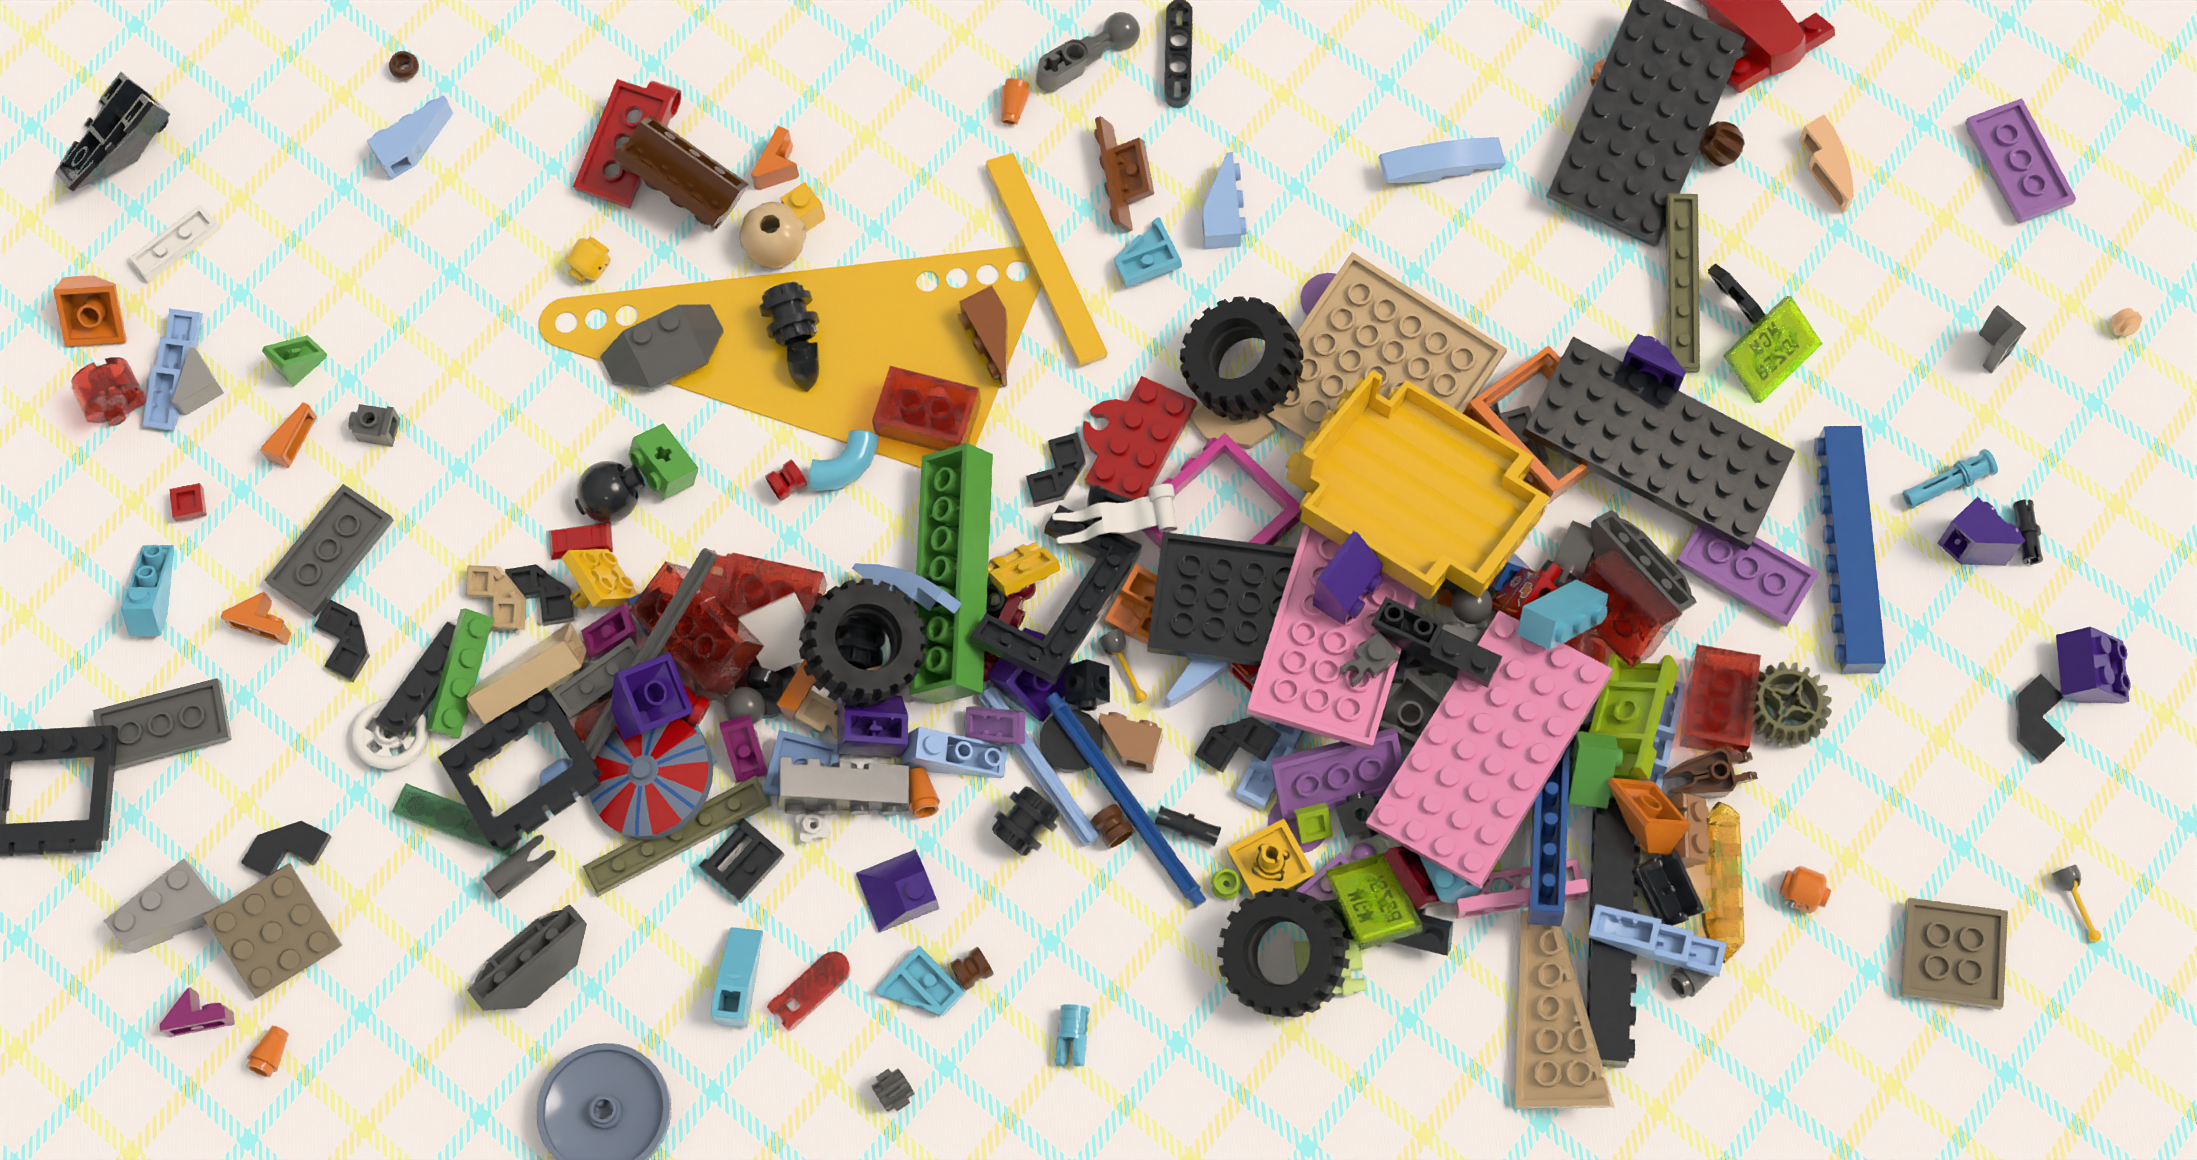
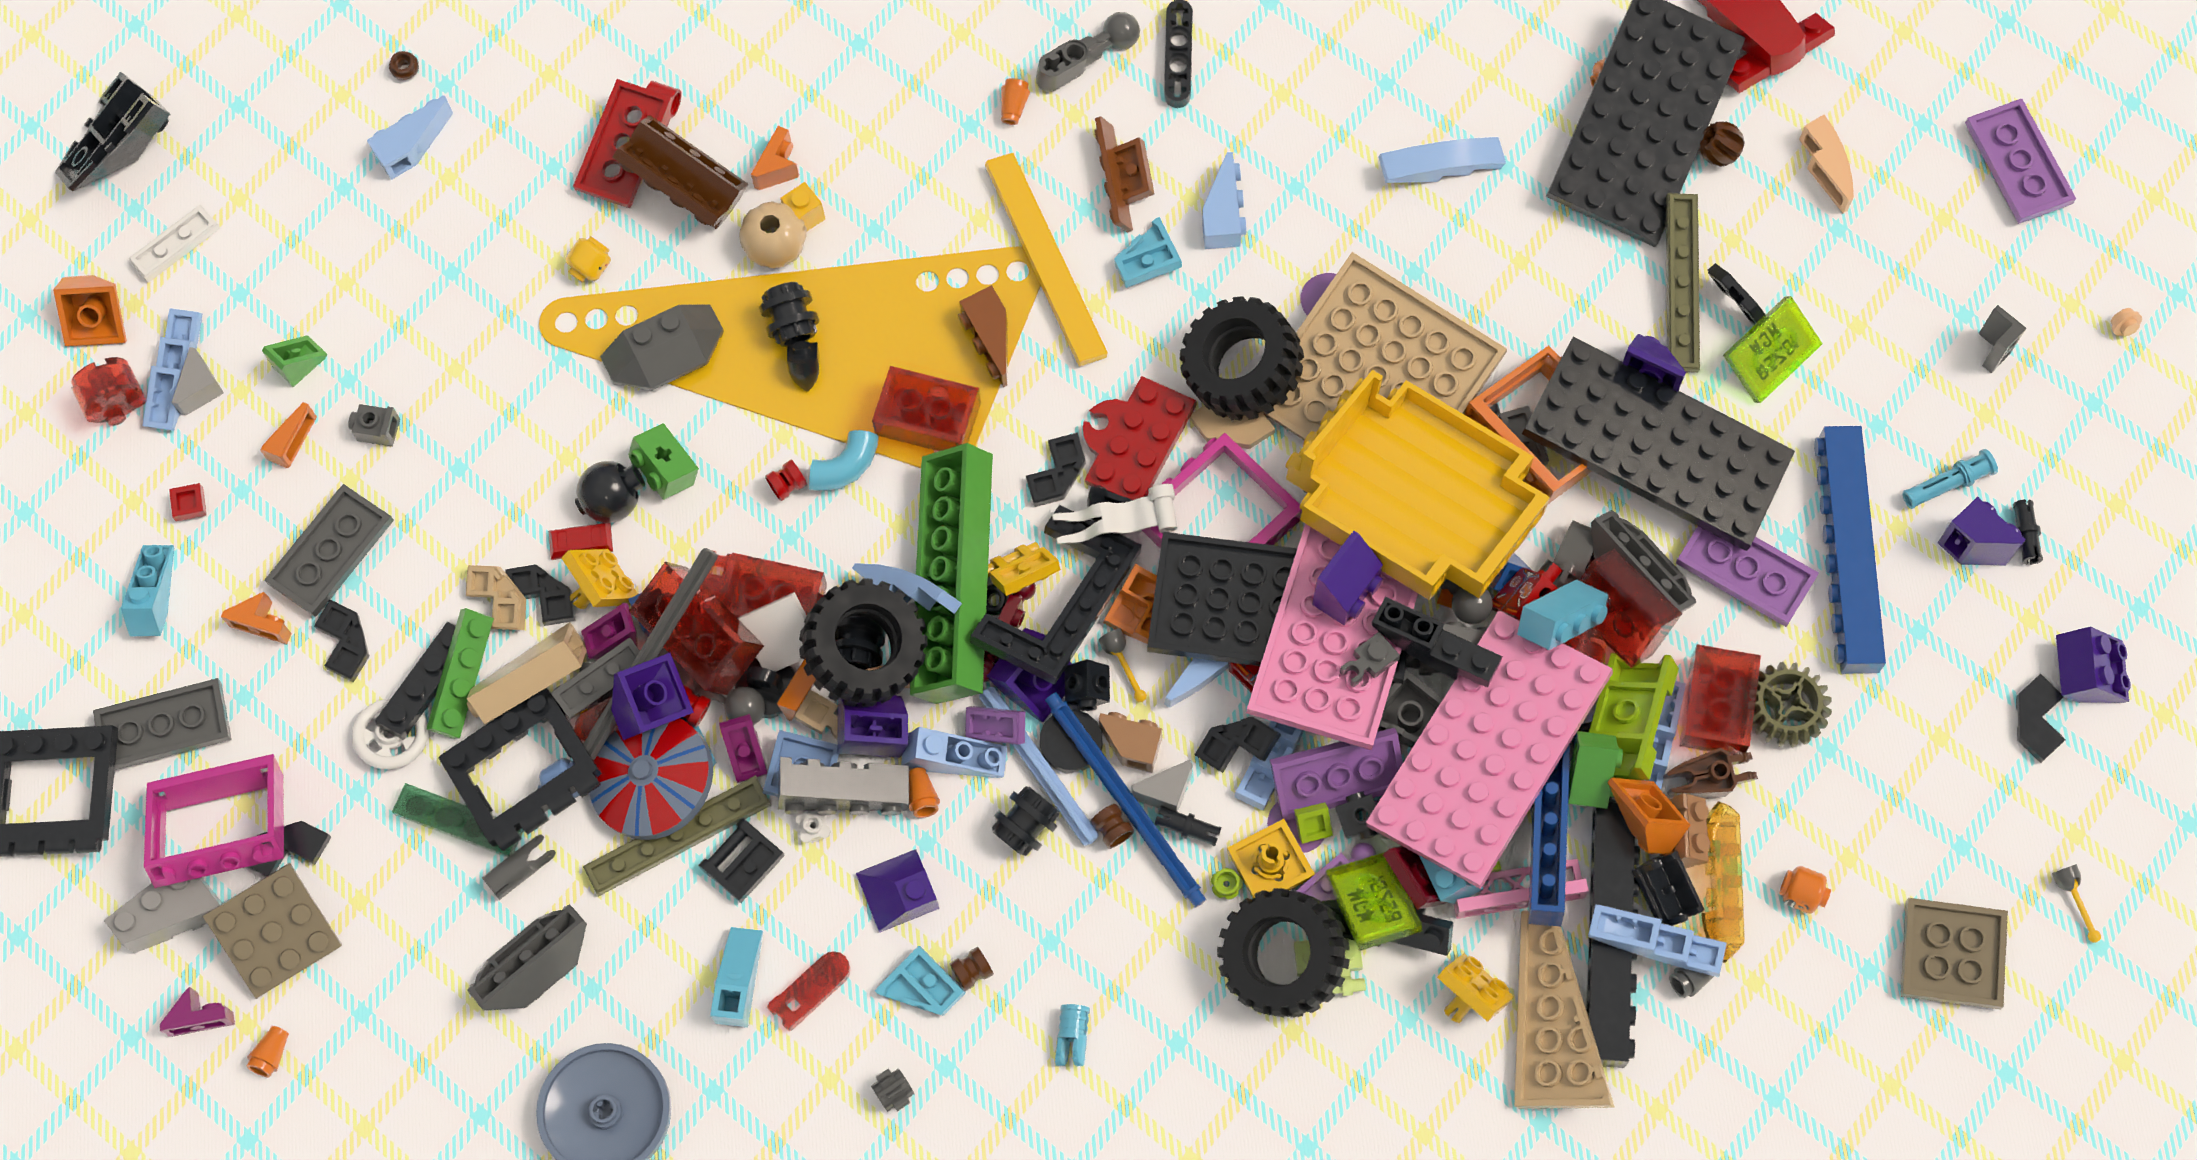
none -> dark pink window [144,754,284,888]
none -> light grey slope [1131,759,1193,812]
none -> yellow plate [1437,953,1514,1023]

